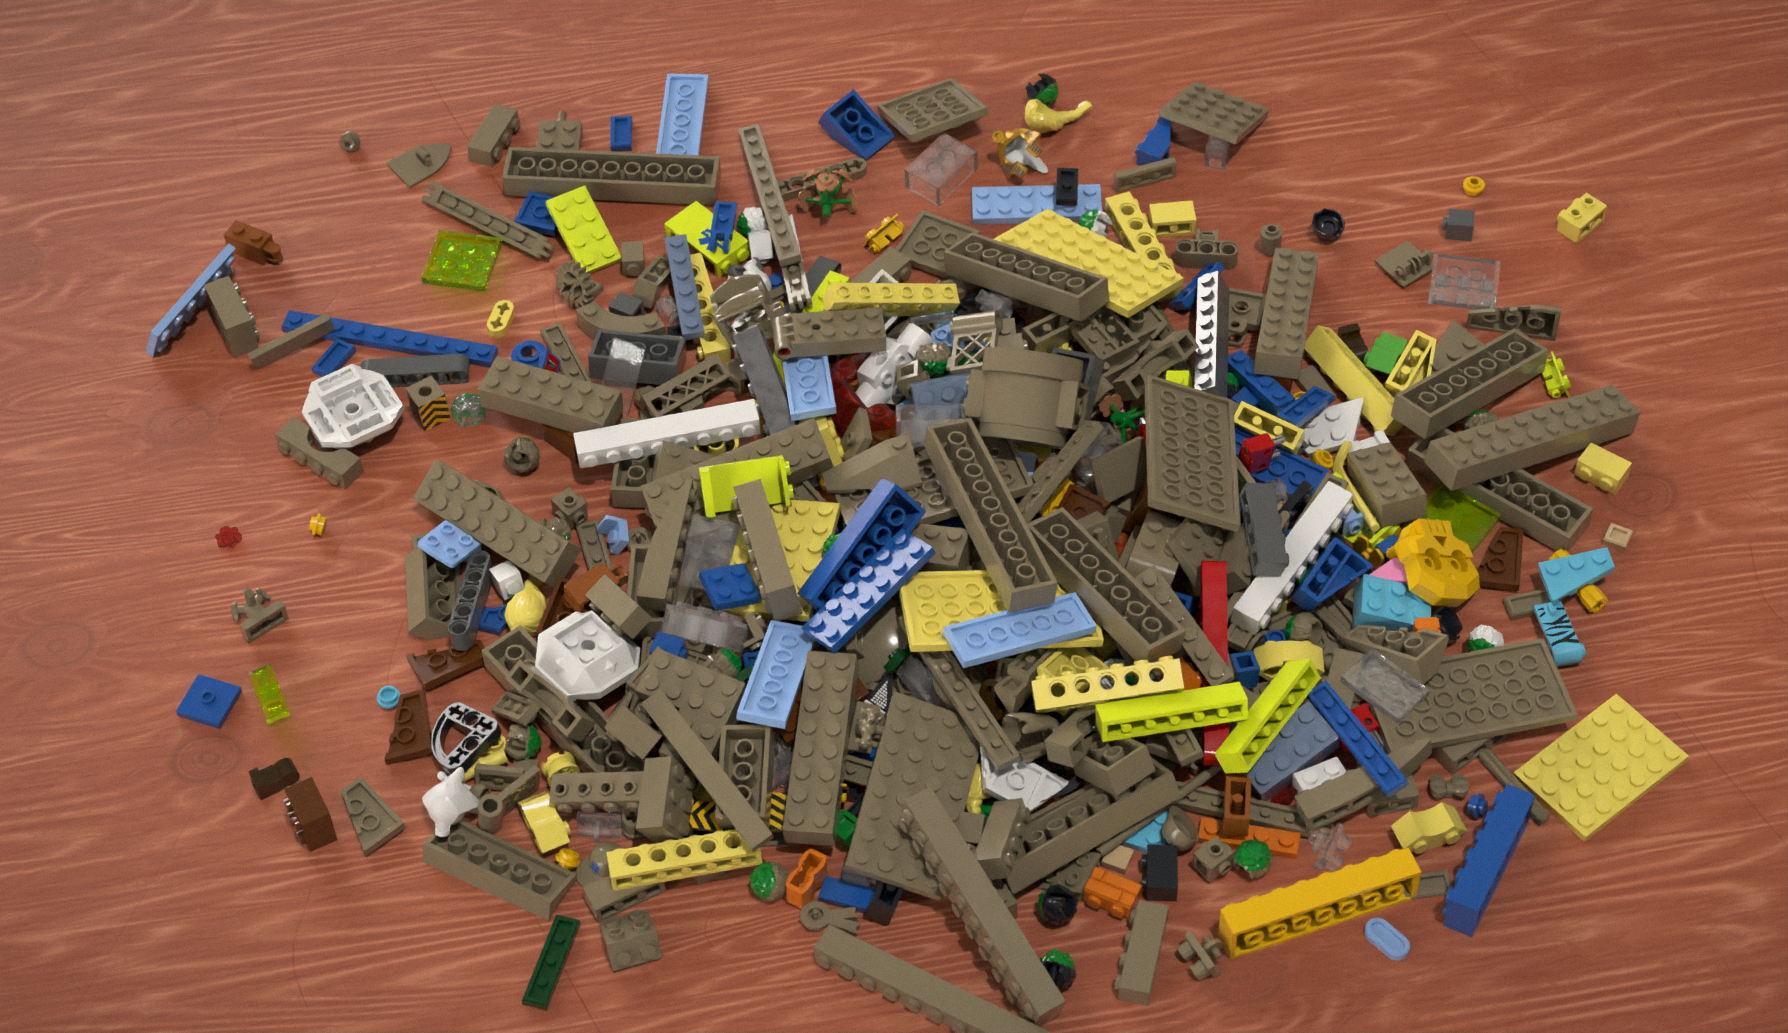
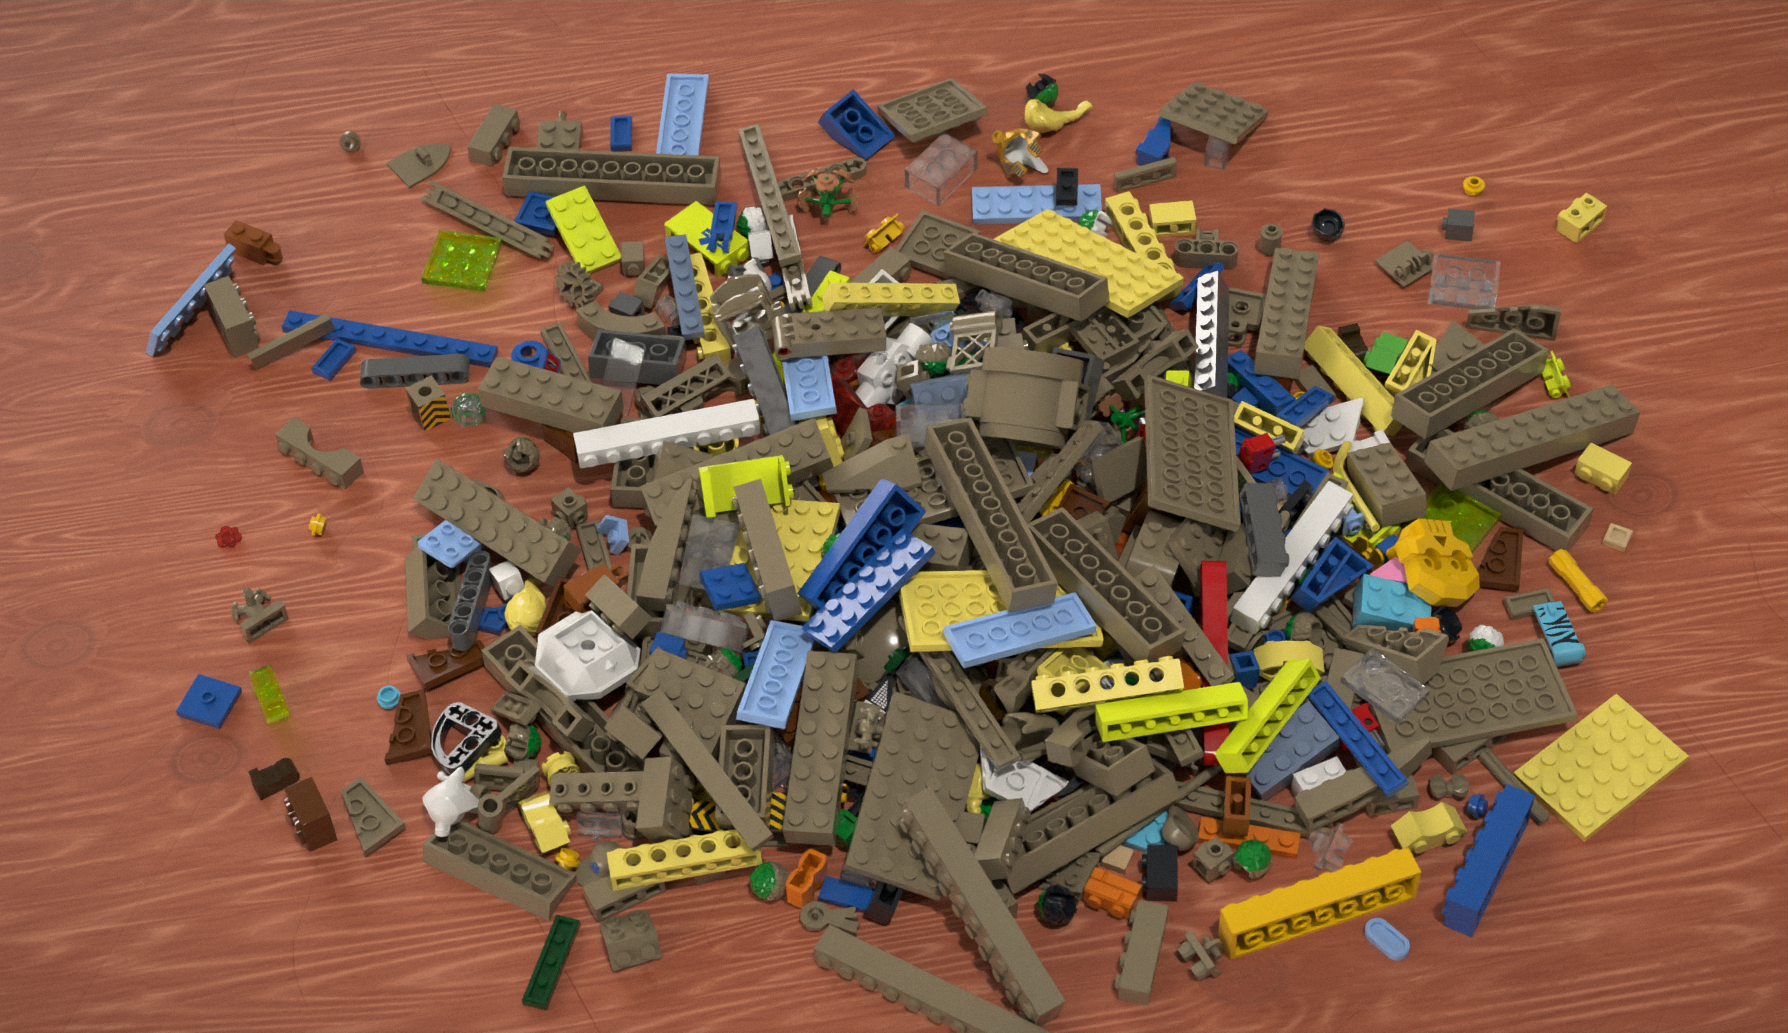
white piece [302,364,404,450] -> none
light yellow beam [487,300,515,338] -> none
black piece [1040,948,1076,989] -> none
clear red plant [1271,786,1298,805] -> none
dark tan tile [1401,870,1453,900] -> none
medium azure wing [1538,547,1615,606] -> none

